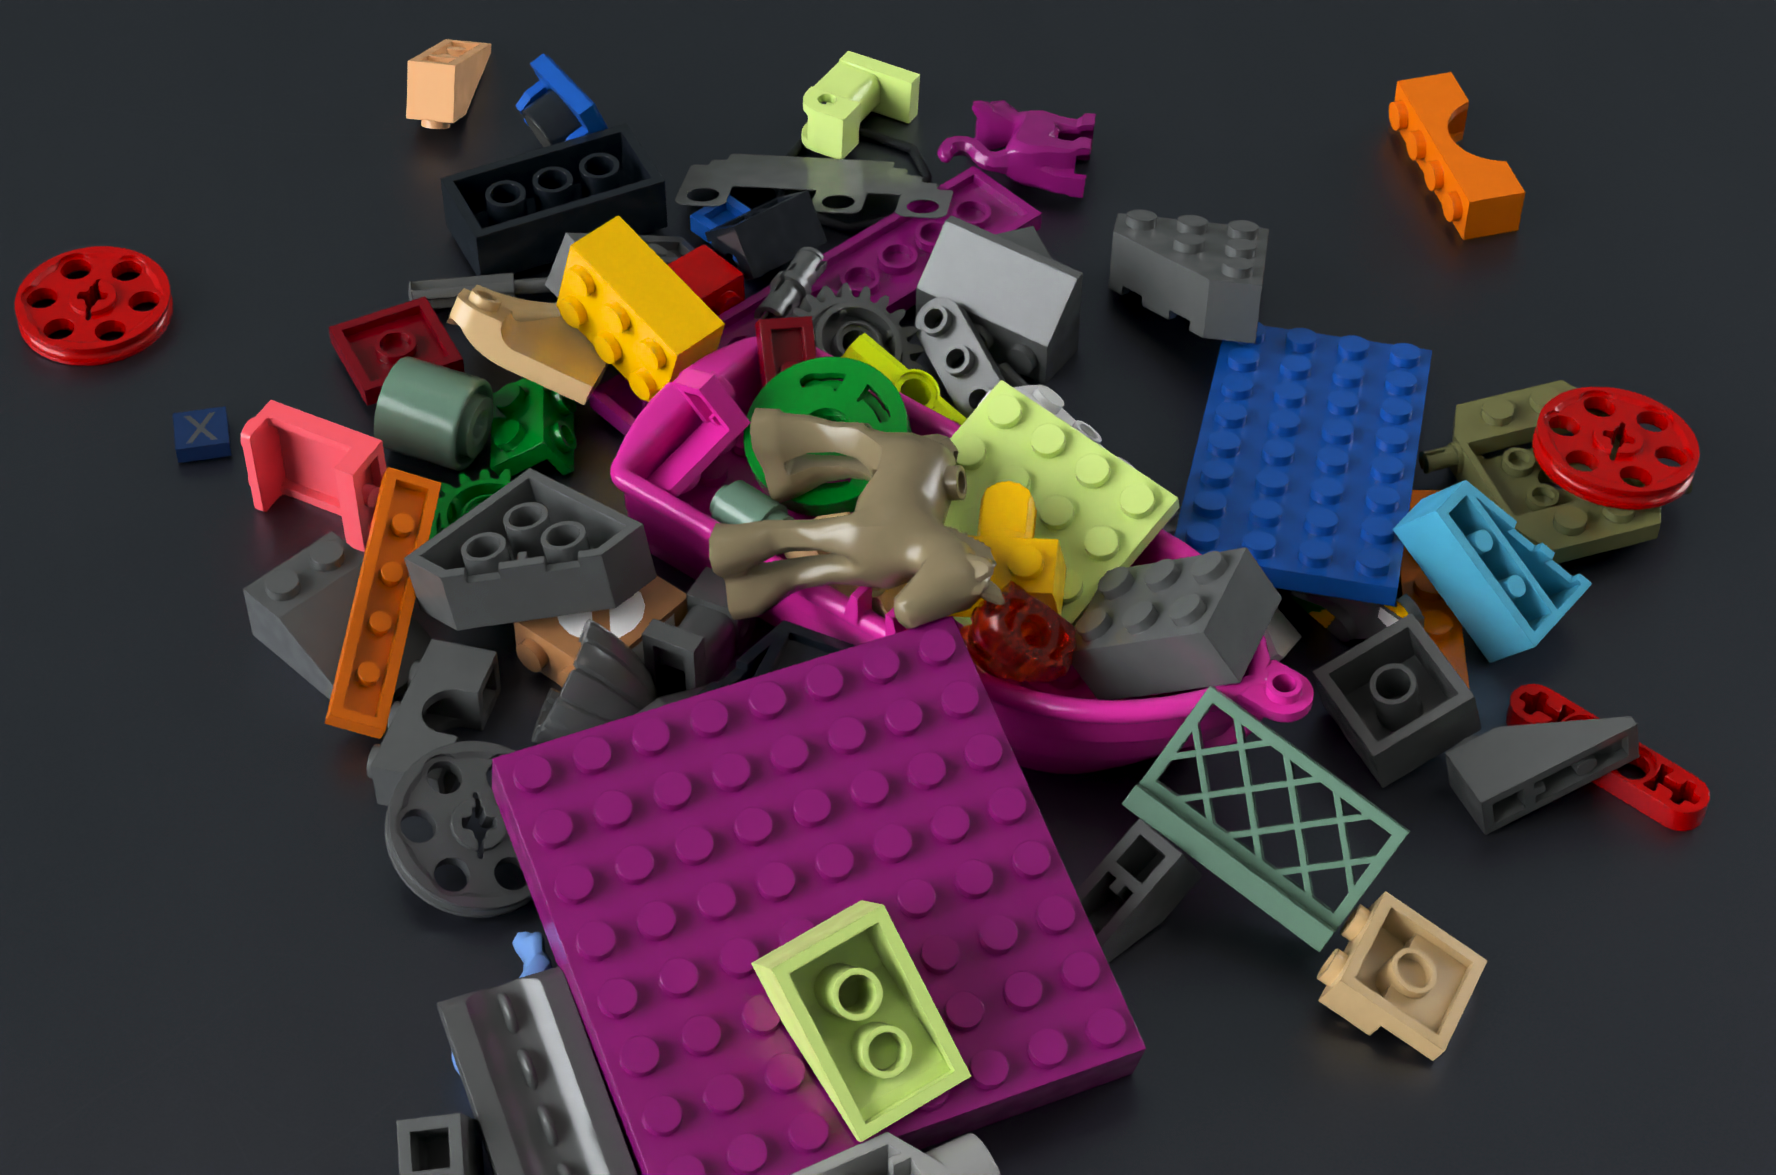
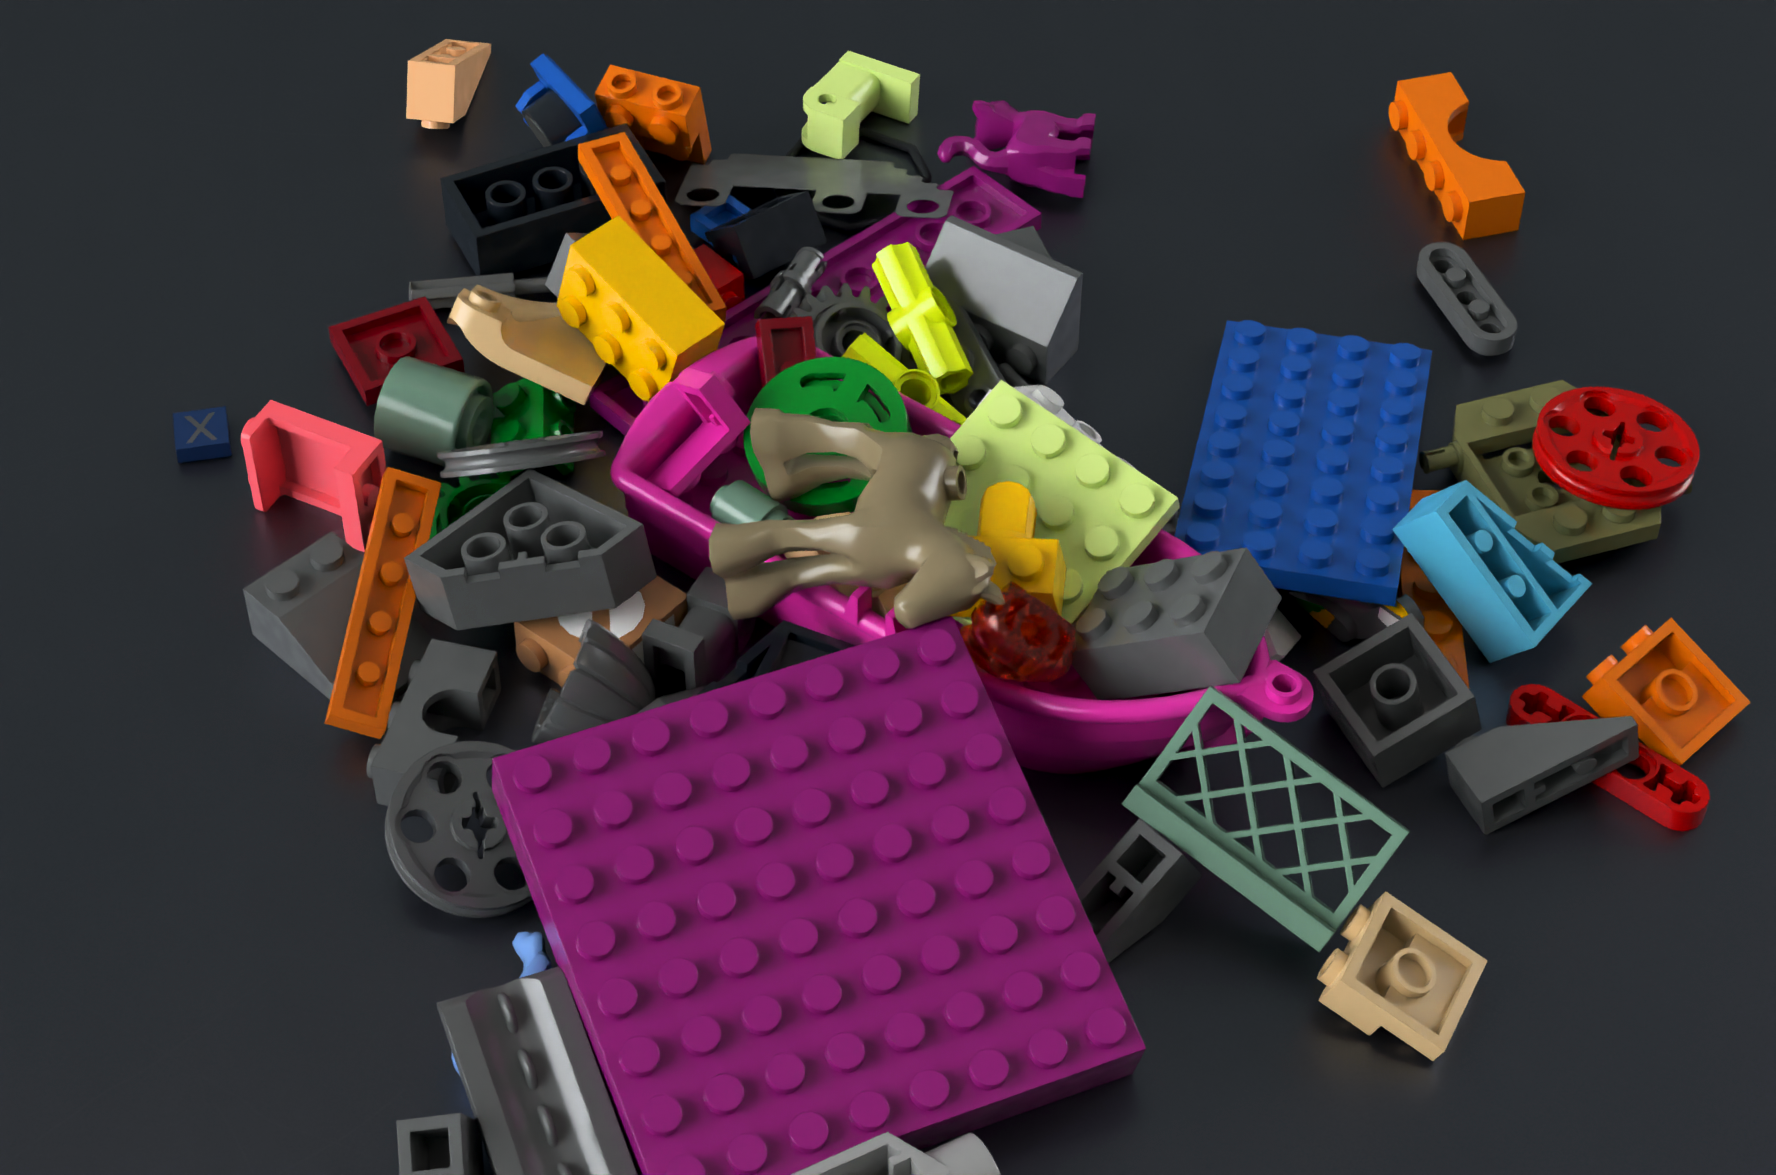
red wedge [15,246,173,366] -> none
yellowish green slope [751,900,971,1142] -> none
dark grey brick [1108,210,1269,344] -> none
none -> dark grey wedge [437,431,606,478]
none -> orange plate [578,132,727,322]
none -> orange plate [595,64,712,165]
none -> neon yellow piece [872,242,974,395]
none -> dark grey plate [1416,242,1517,356]
none -> orange plate [1581,617,1751,766]

